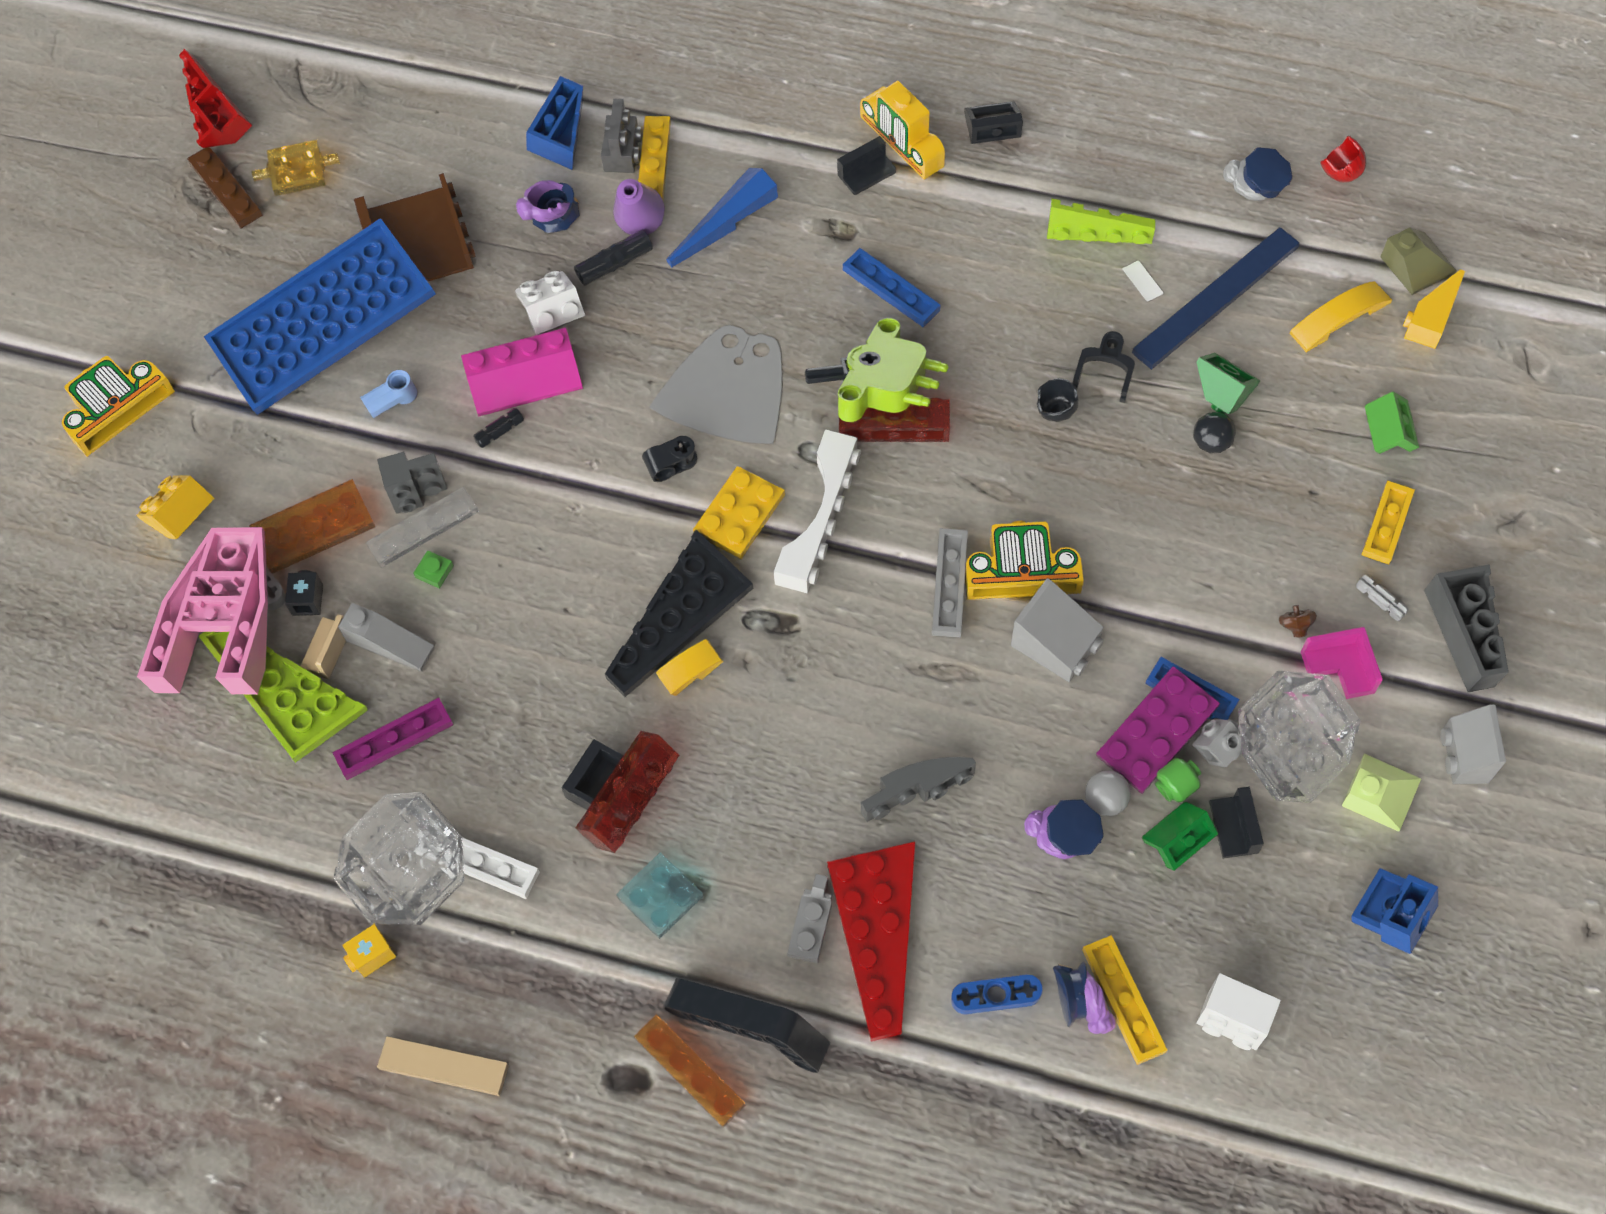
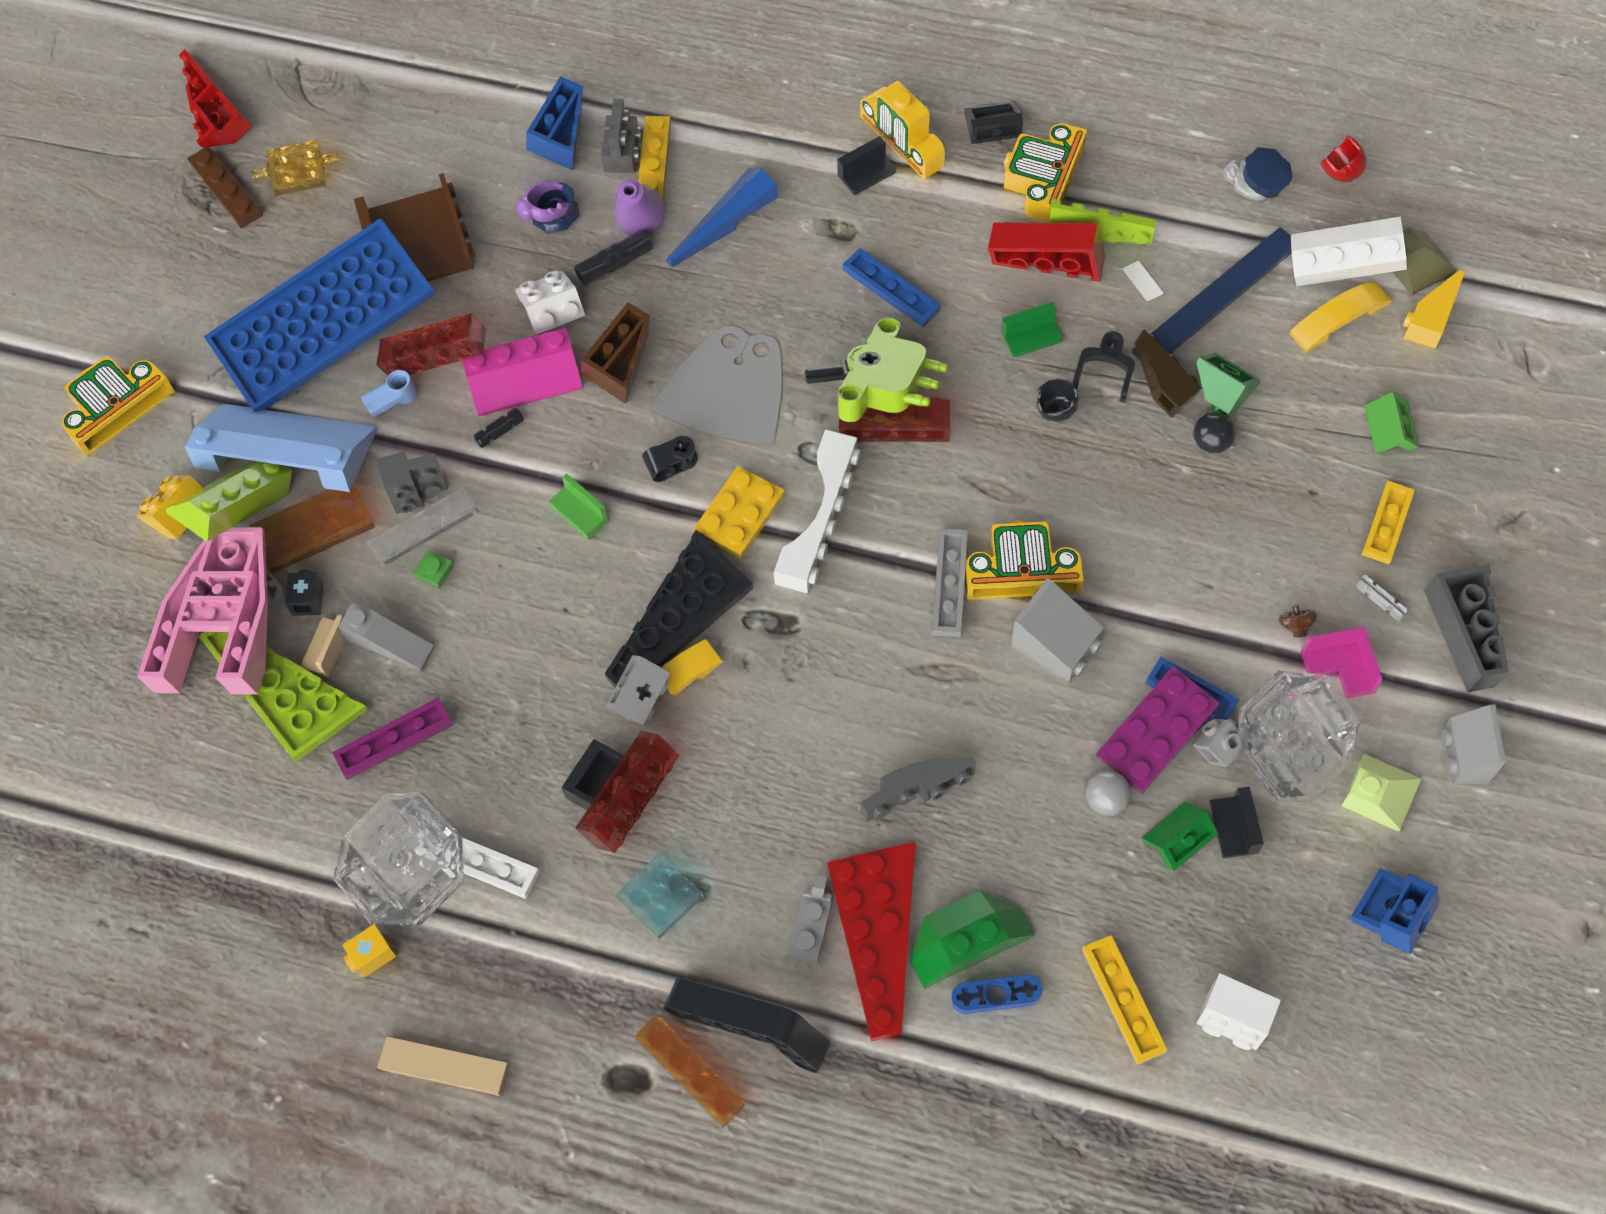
dark blue piece [1024,799,1104,859] -> none
piece [1053,961,1117,1034] -> none
bright green head [1155,758,1201,803] -> none
none -> lime slope [166,461,292,542]
none -> light blue slope [185,404,377,492]
none -> clear red brick [376,313,486,376]
none -> bright green panel [549,473,608,540]
none -> reddish brown wedge [581,302,650,404]
none -> light grey brick [606,655,670,725]
none -> green wedge [910,890,1035,989]
none -> red wedge [988,222,1105,282]
none -> green panel [1001,302,1062,357]
none -> brick [1004,123,1087,223]
none -> dark brown slope [1135,329,1202,418]
none -> white slope [1291,217,1407,287]

